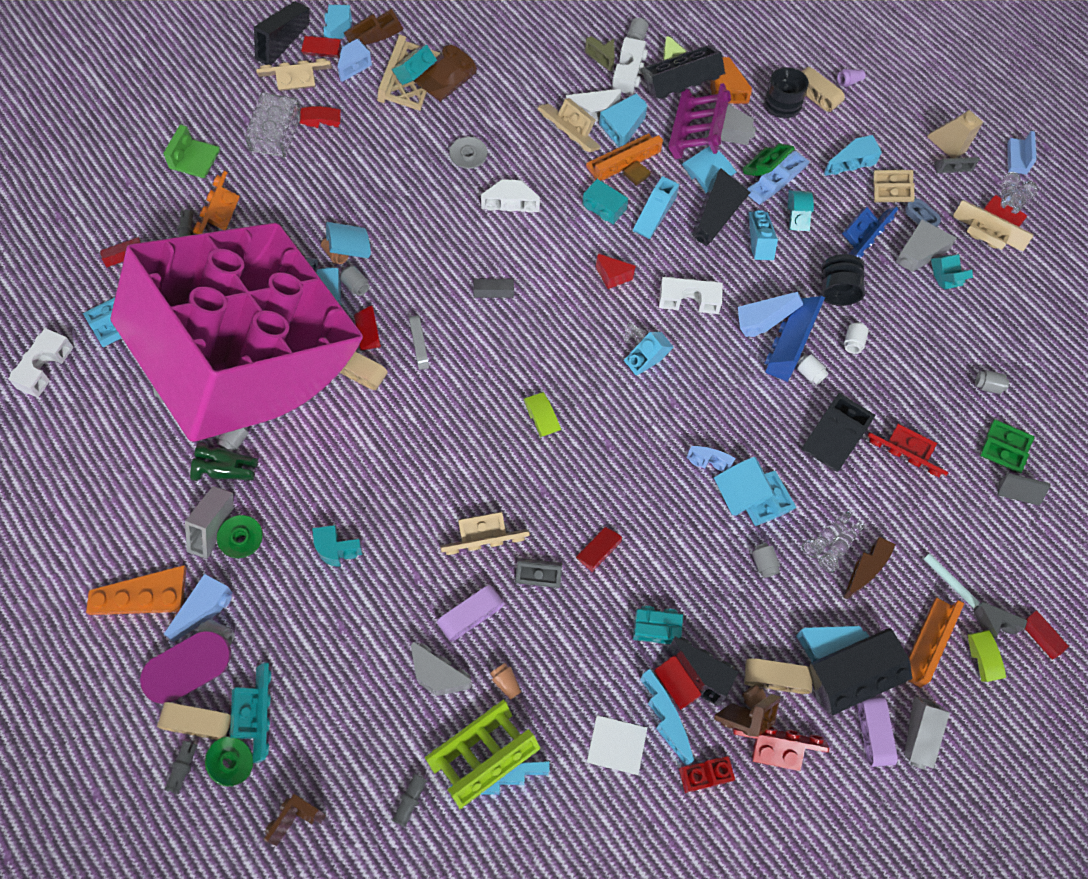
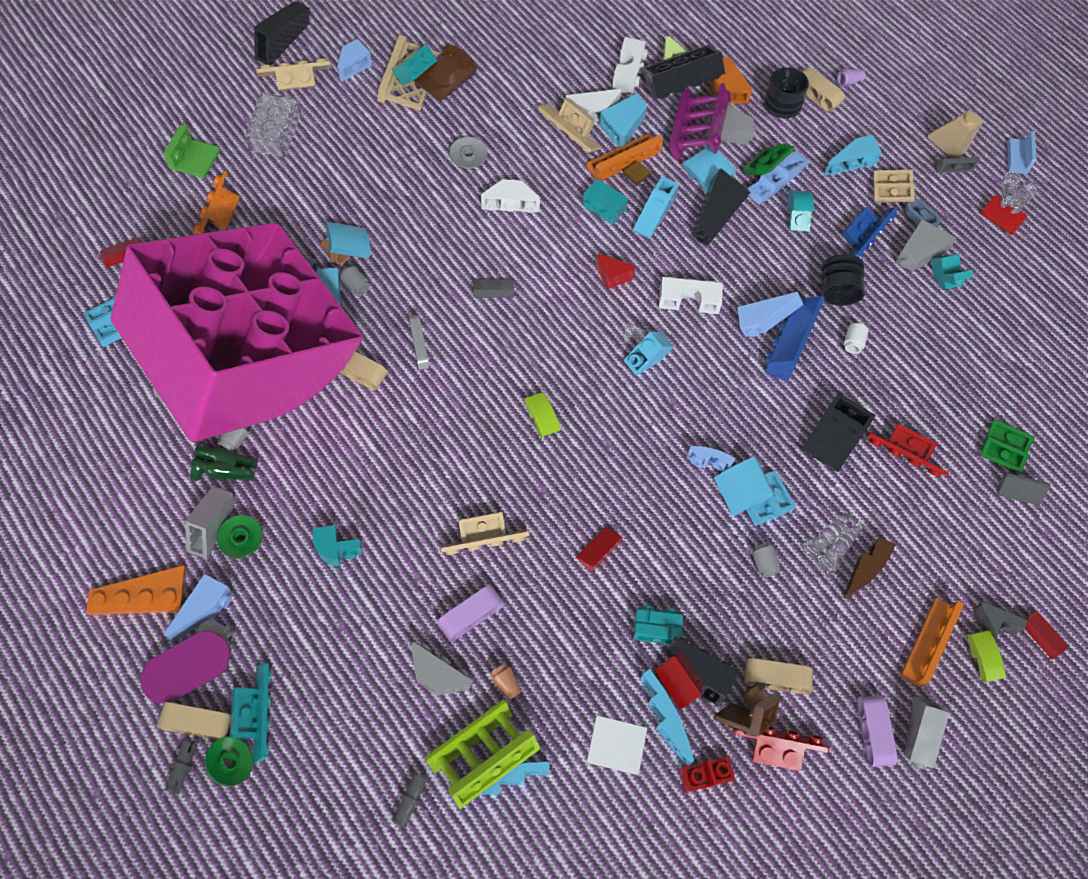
white arch [8,328,74,398] -> none
dark grey pin [177,209,193,237] -> none
reddish brown bracket [264,794,326,847] -> none
red slope [299,106,341,128] -> none
red slope [301,36,341,58] -> none
medium azure slope [324,5,352,39] -> none
reddish brown slope [343,9,404,45] -> none
red slope [354,306,381,351] -> none
dark grey slope [515,558,563,588] -> none
olive slope [585,36,615,72] -> none
light grey brick [627,18,649,41] -> none
medium azure slope [748,210,778,260] -> none
medium azure slope [796,626,870,662] -> none
white brick [797,354,828,385] -> none
black slope [810,628,913,716] -> none
light aqua bar [923,553,980,609] -> none
tan bracket [953,200,1033,251] -> none
light grey brick [975,370,1009,394] -> none

